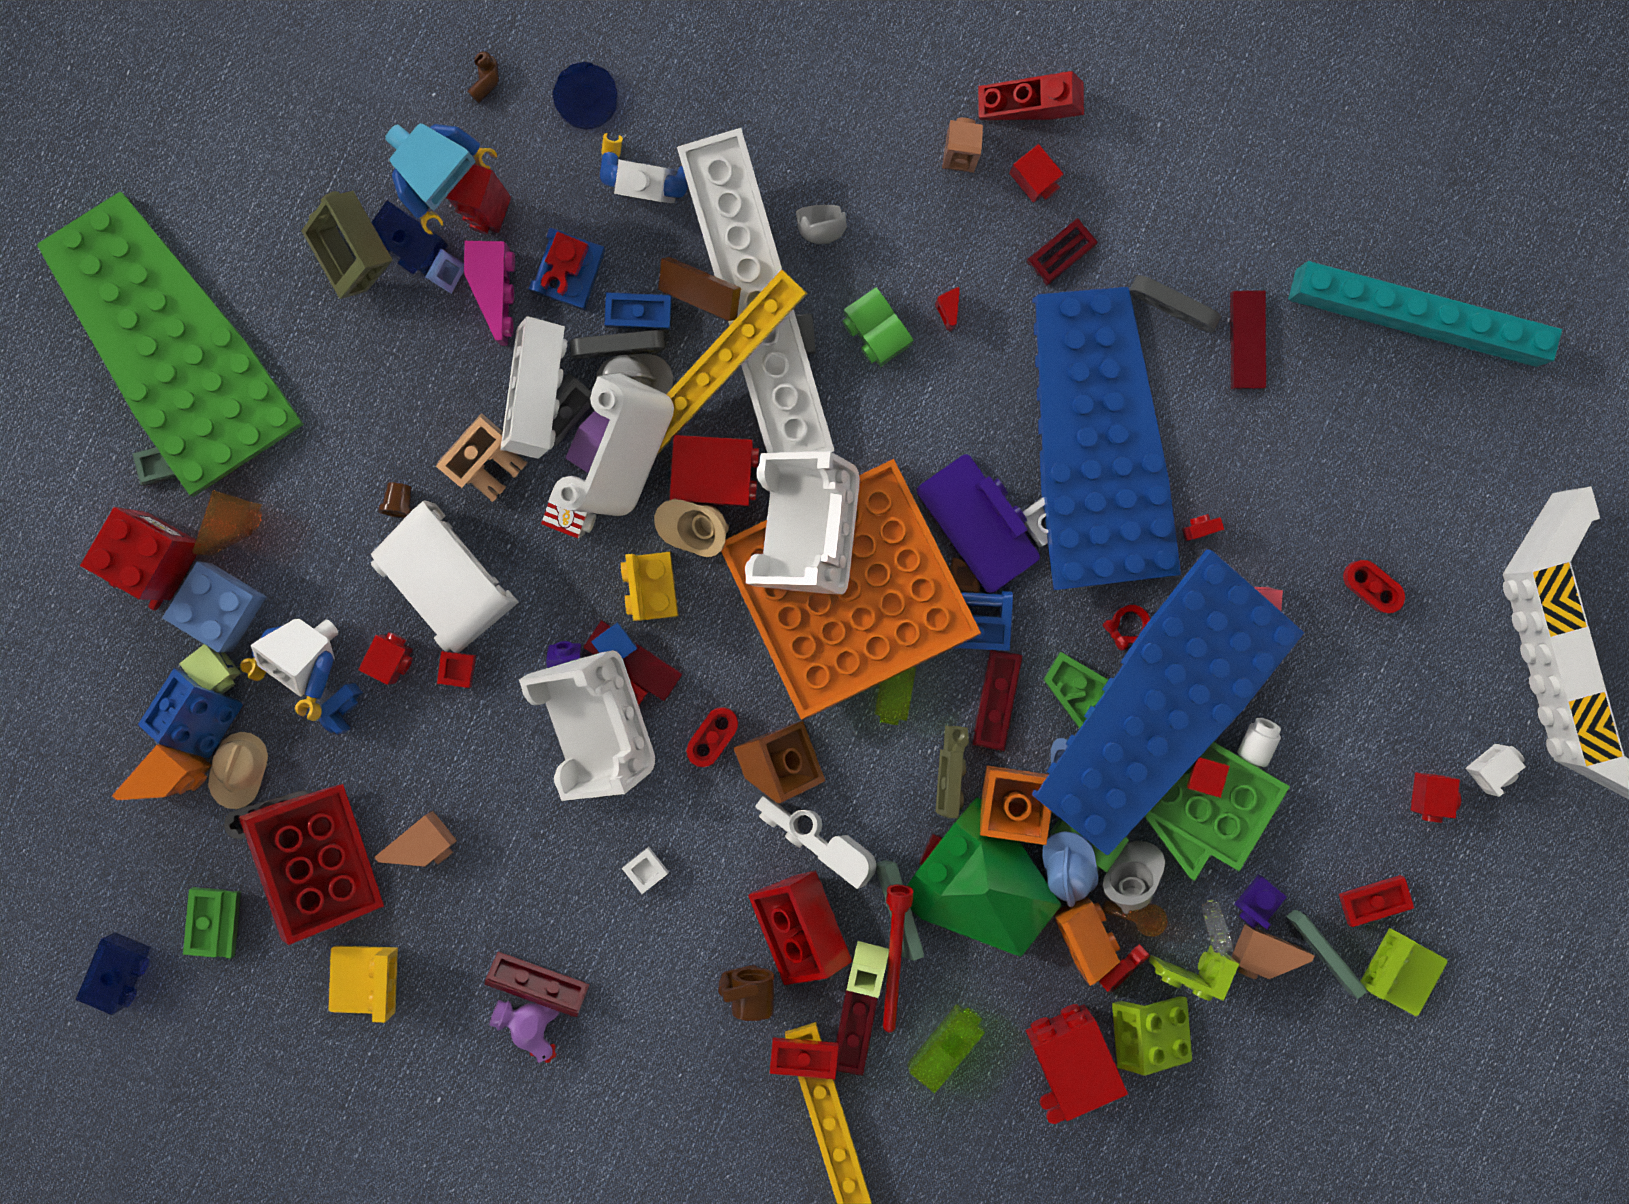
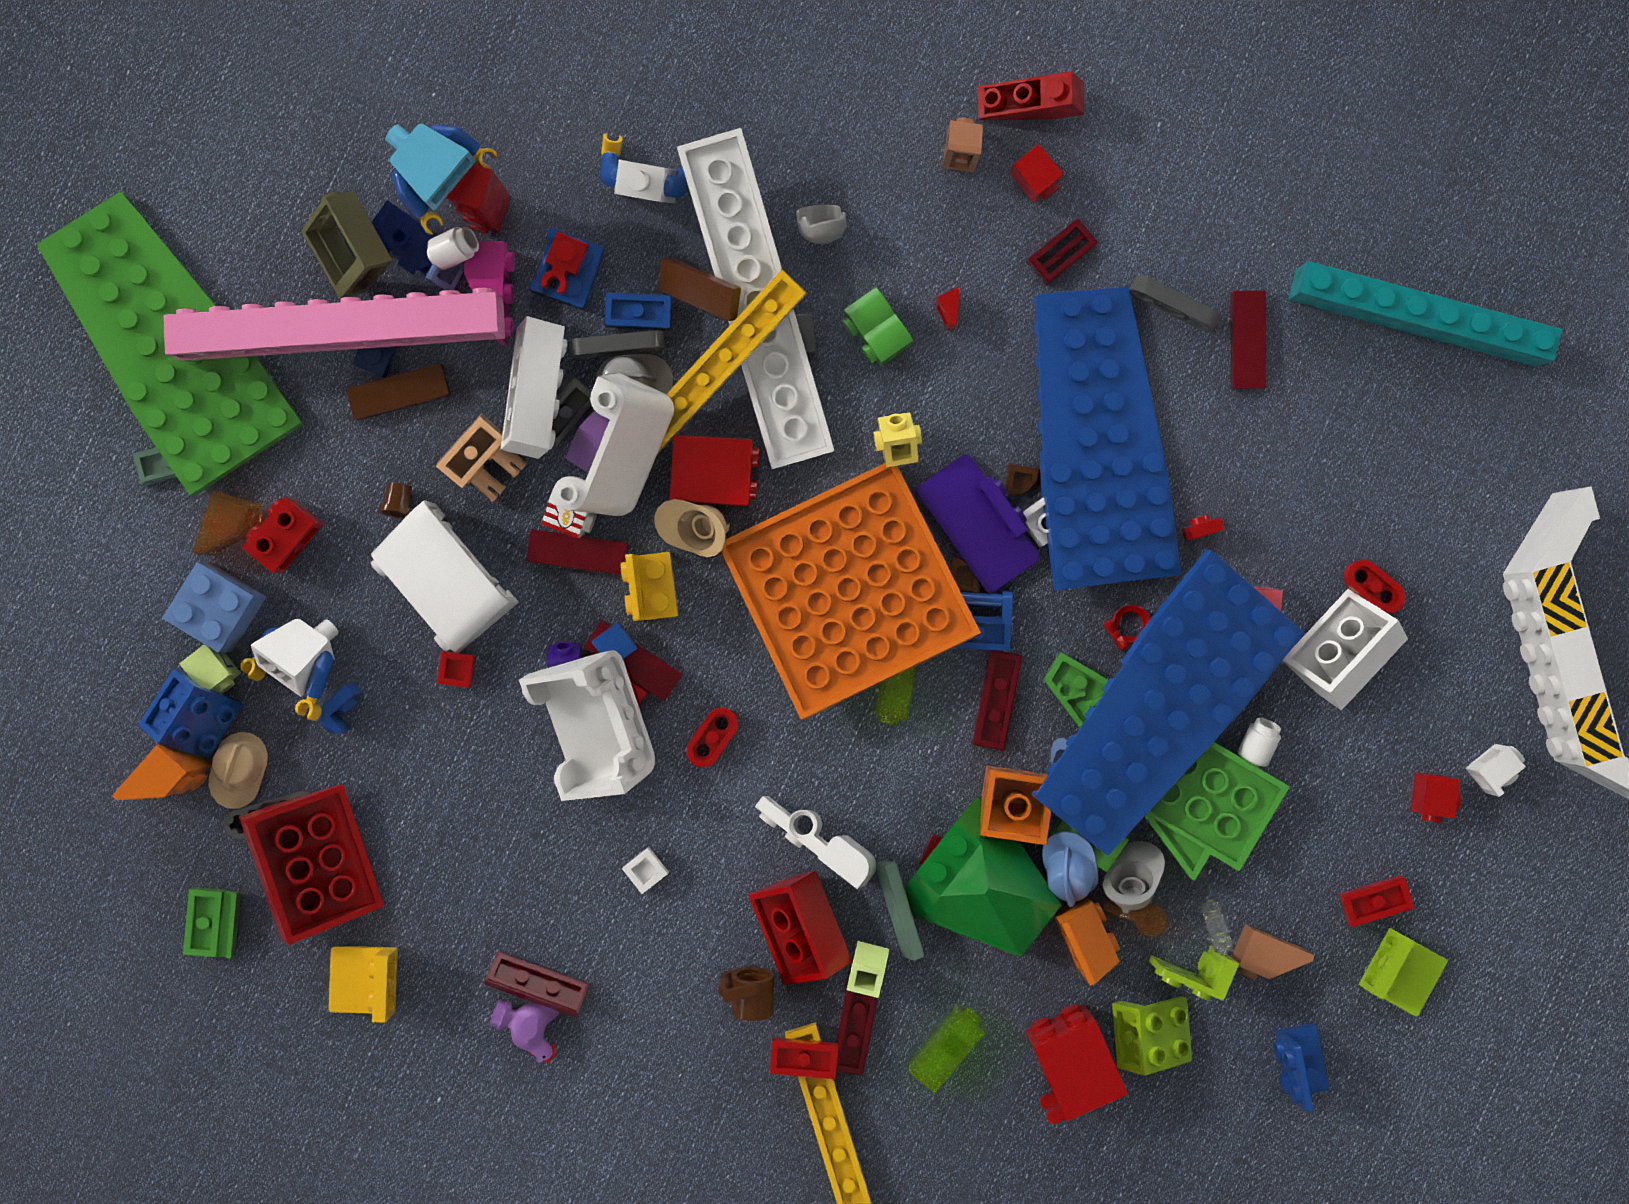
clear blue brick [75,932,151,1015] -> none
red container [80,507,203,611] -> none
red brick [358,632,413,685] -> none
nougat slope [374,811,457,867] -> none
reddish brown arm [467,51,499,104] -> none
clear blue tile [552,62,619,130] -> none
dark orange slope [734,721,825,803] -> none
white windscreen [745,451,860,594] -> none
red piece [883,884,914,1033] -> none
olive hinge [935,725,969,818] -> none
red plate [1098,944,1150,994] -> none
red tile [1187,757,1230,798] -> none
dark purple bracket [1234,874,1287,930] -> none
sand green tile [1286,909,1367,999] -> none
none -> bright pink brick [164,288,505,361]
none -> red brick [242,497,324,574]
none -> reddish brown tile [346,363,451,421]
none -> dark blue bracket [352,346,398,378]
none -> white brick [427,227,479,270]
none -> dark red tile [526,529,629,575]
none -> light yellow brick [873,412,922,467]
none -> reddish brown tile [1005,464,1041,497]
none -> blue bracket [1273,1023,1329,1113]
none -> white slope [1283,589,1408,710]

